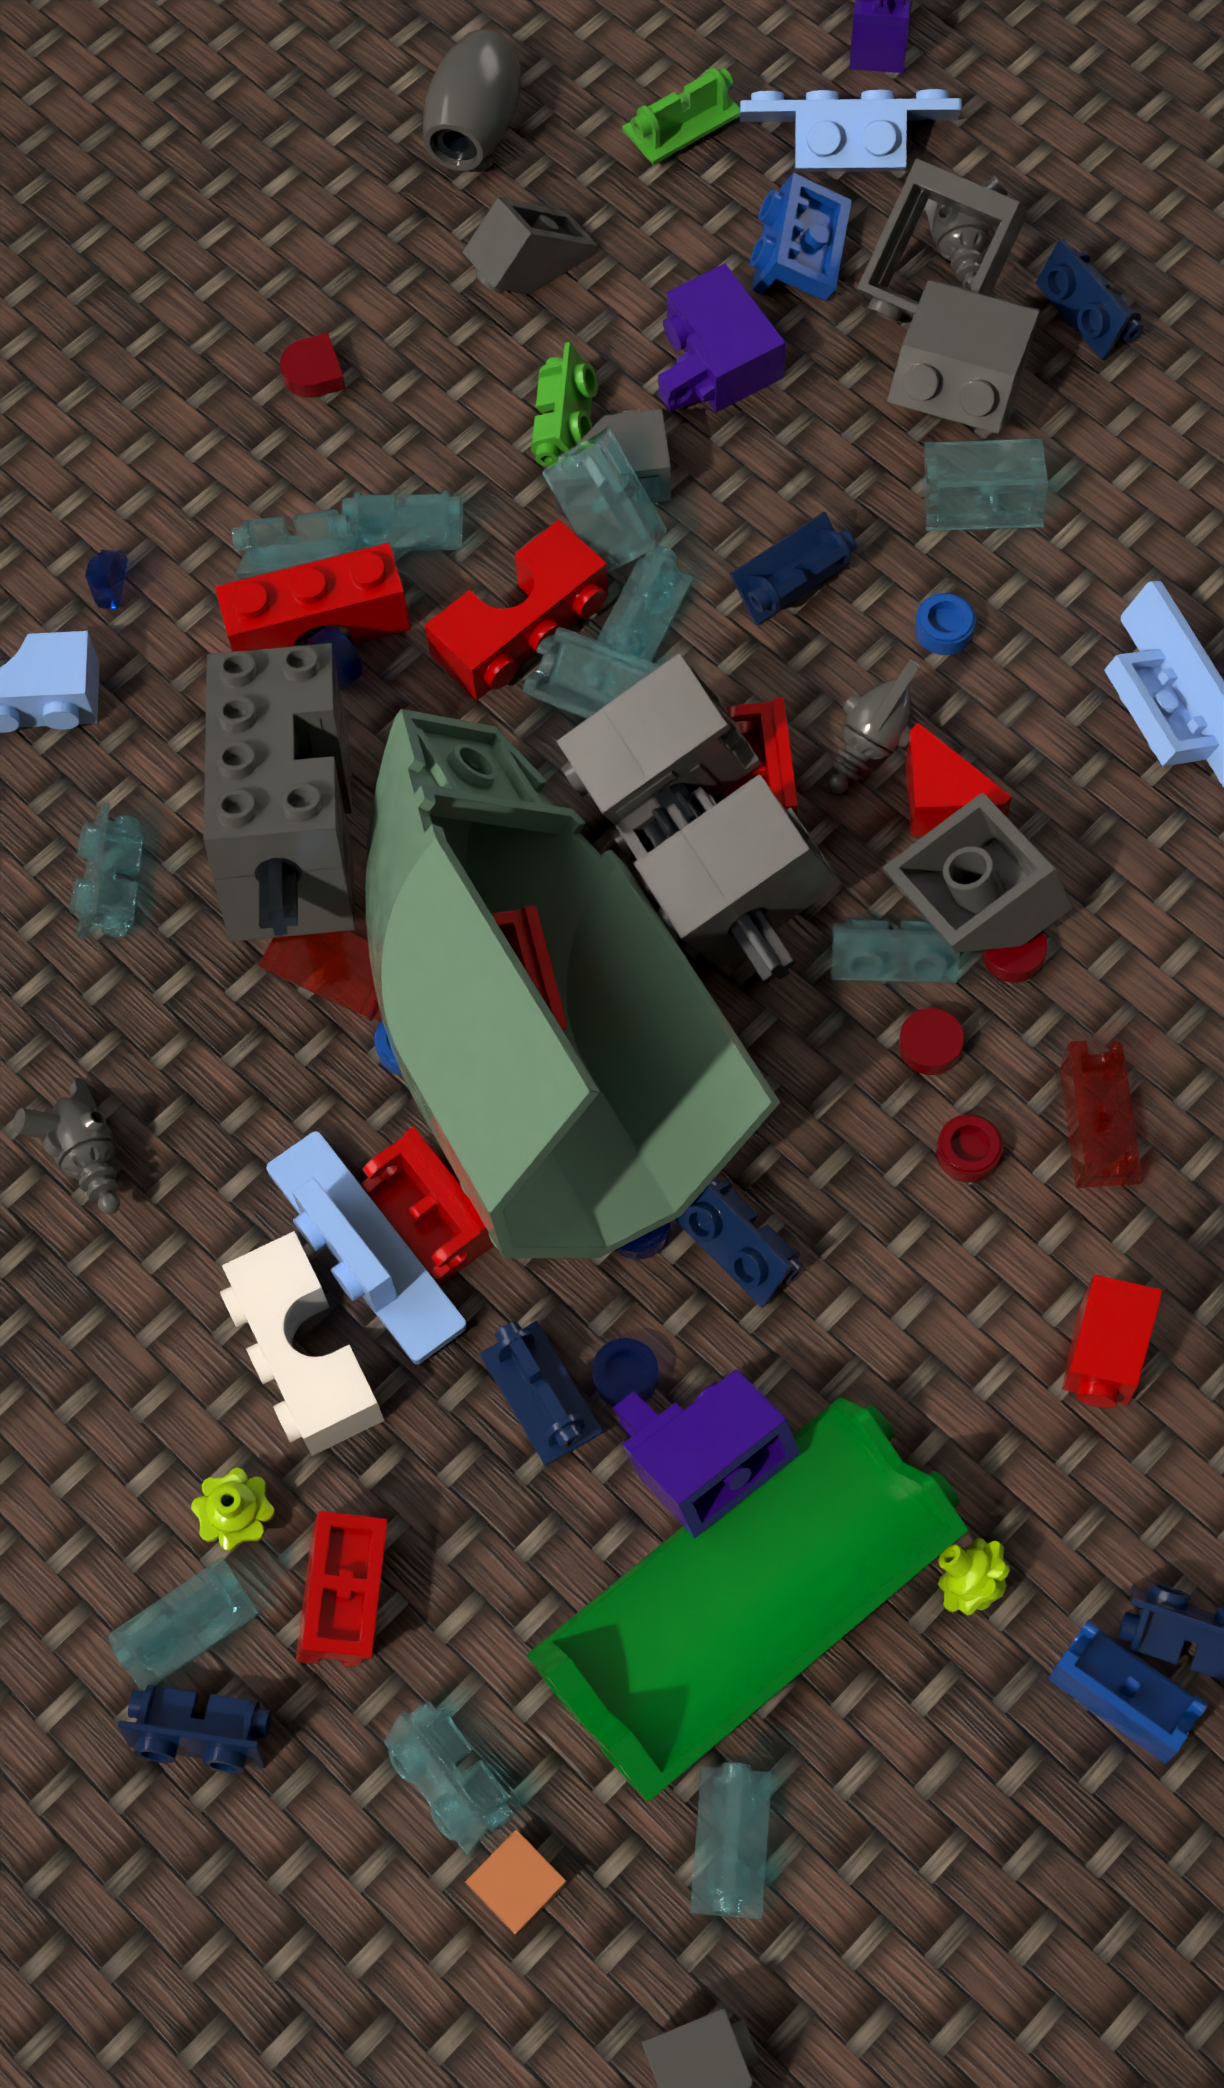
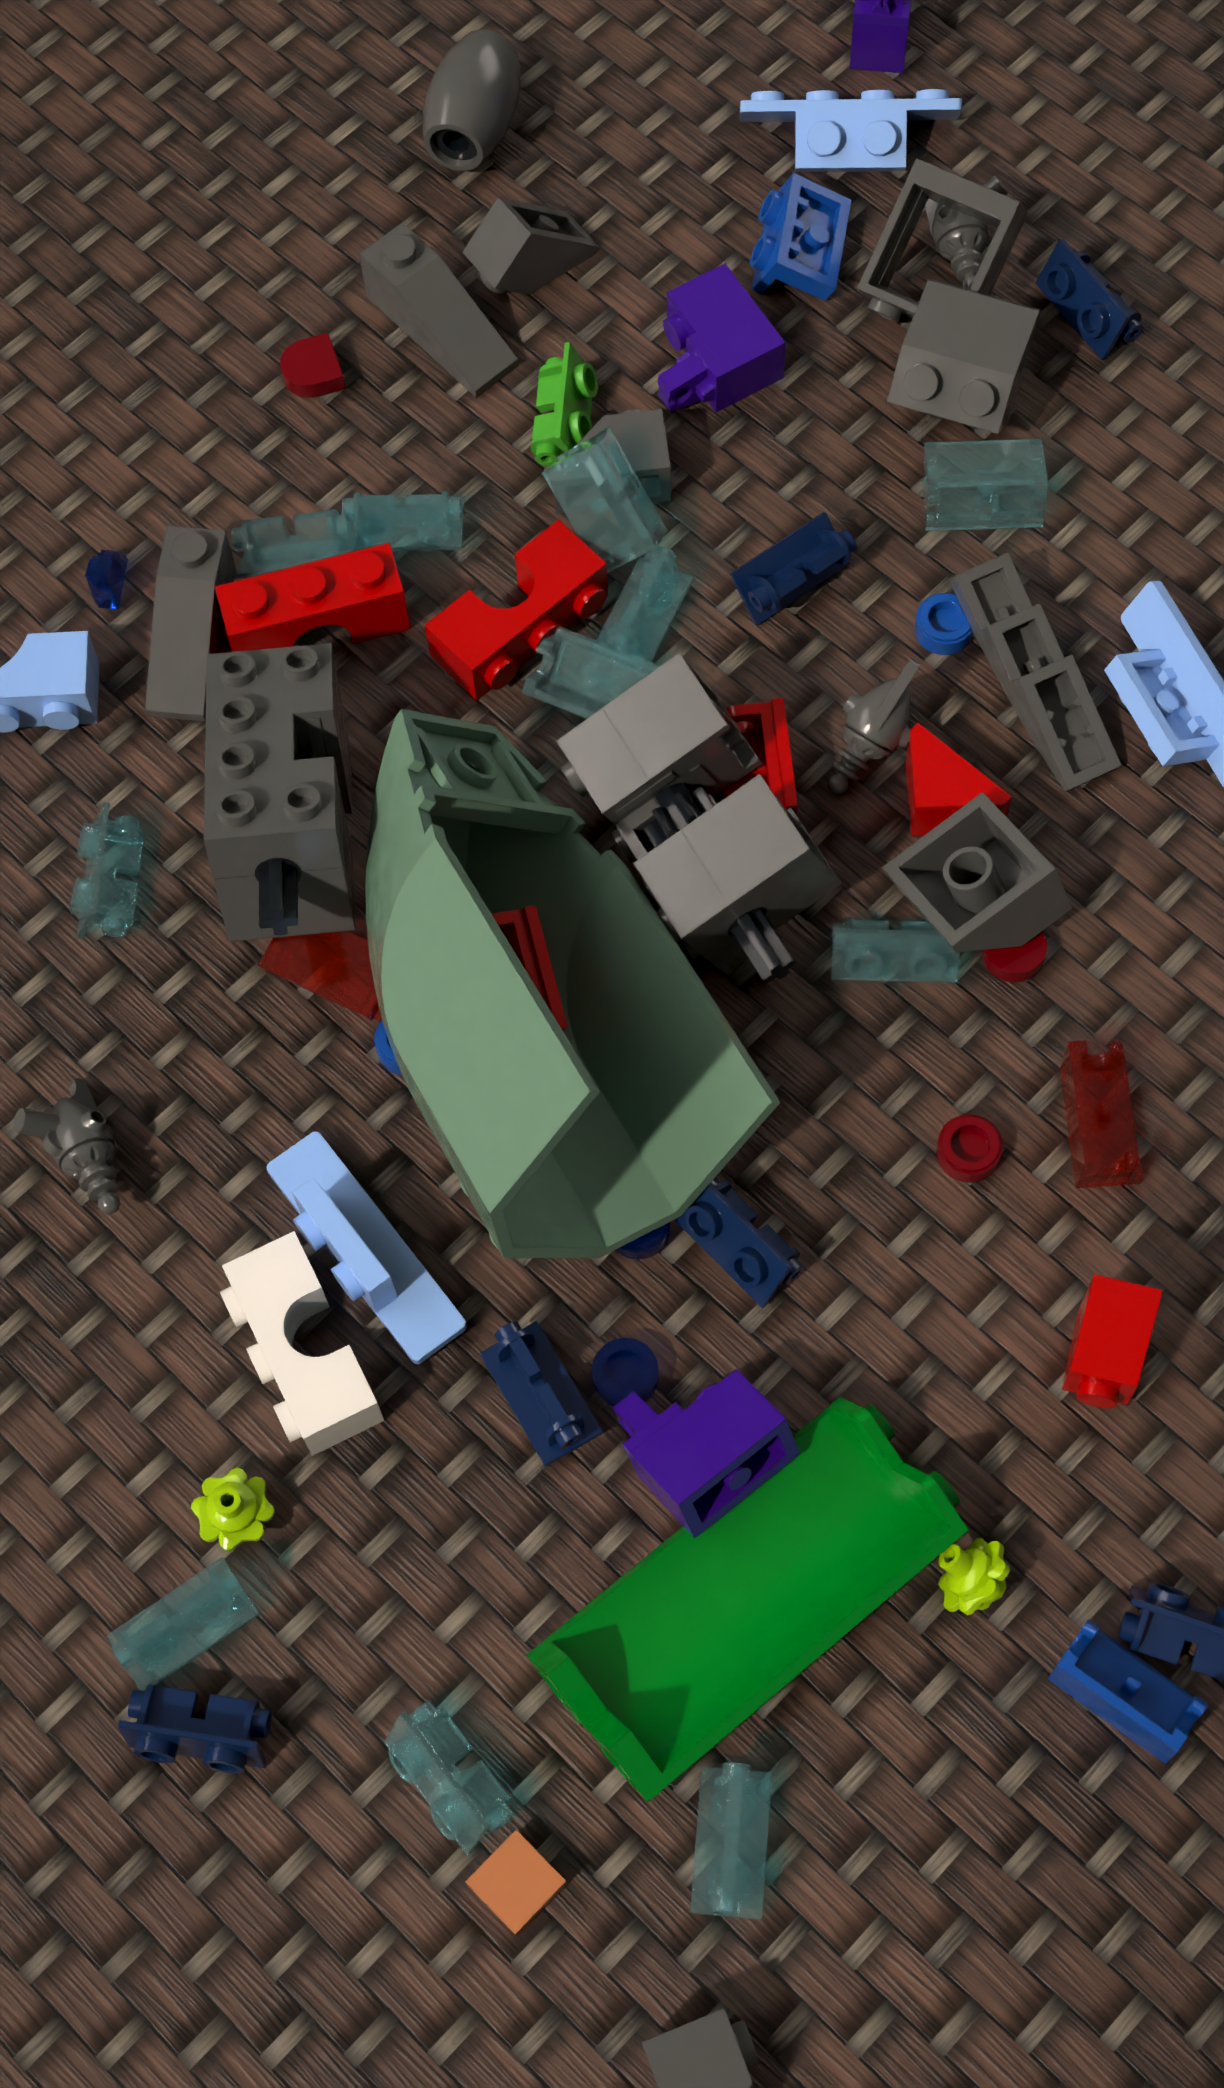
red hinge [295,1511,388,1667] -> none
clear blue tile [307,627,362,689] -> none
red hinge [361,1126,495,1286] -> none
bright green hinge [622,67,740,165] -> none
dark red tile [899,1008,964,1075] -> none
none -> dark grey slope [145,526,236,722]
none -> dark grey slope [359,222,519,398]
none -> dark grey slope [949,552,1122,791]

